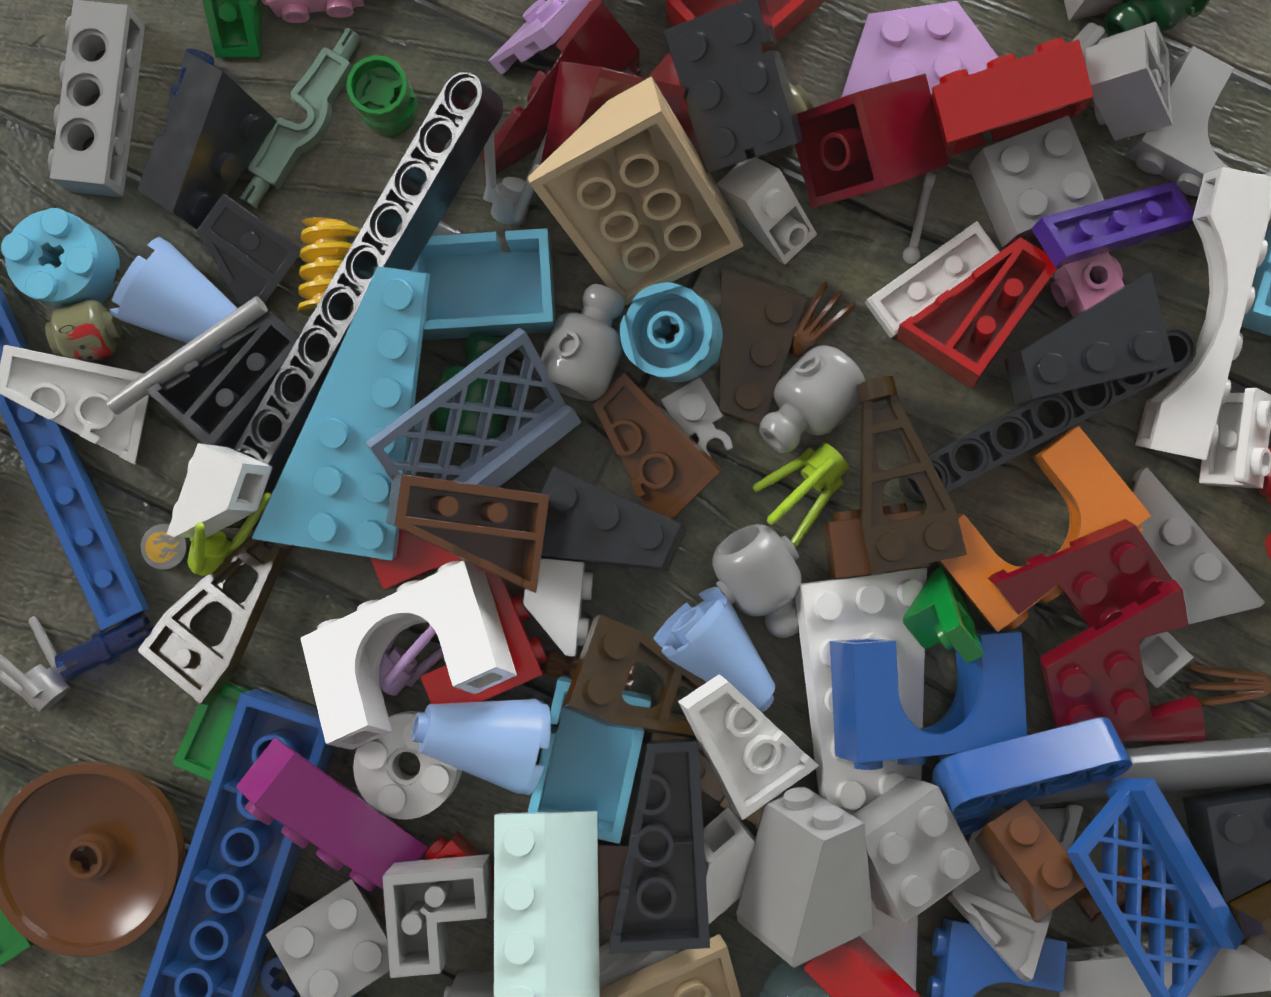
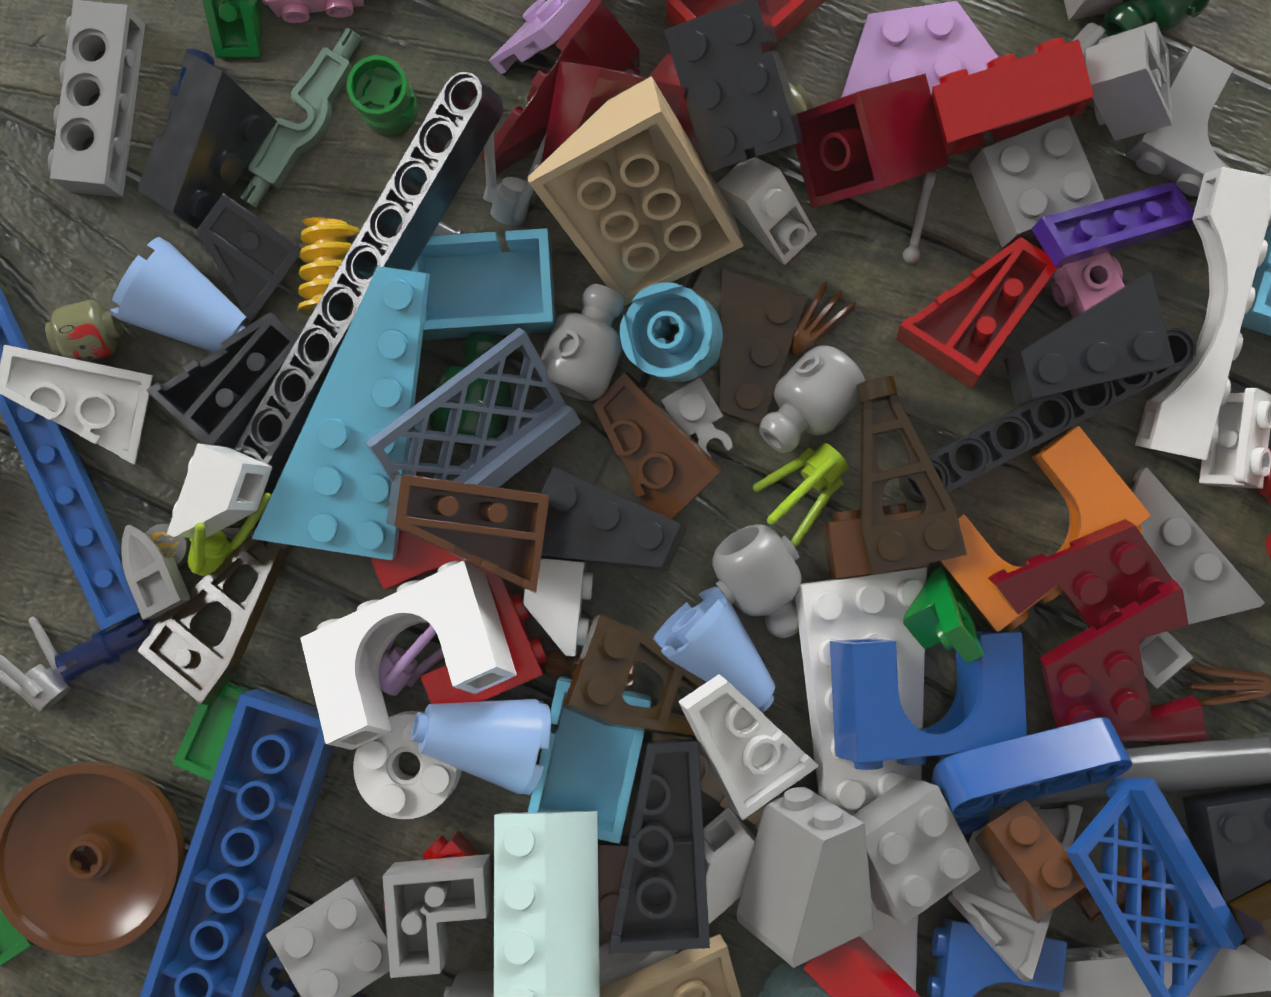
medium azure brick [1,208,120,309] -> none
light grey bar [106,296,268,415] -> none
magenta brick [236,737,428,892] -> none
white tile [864,221,999,338] -> none
none -> light grey plate [121,525,191,620]

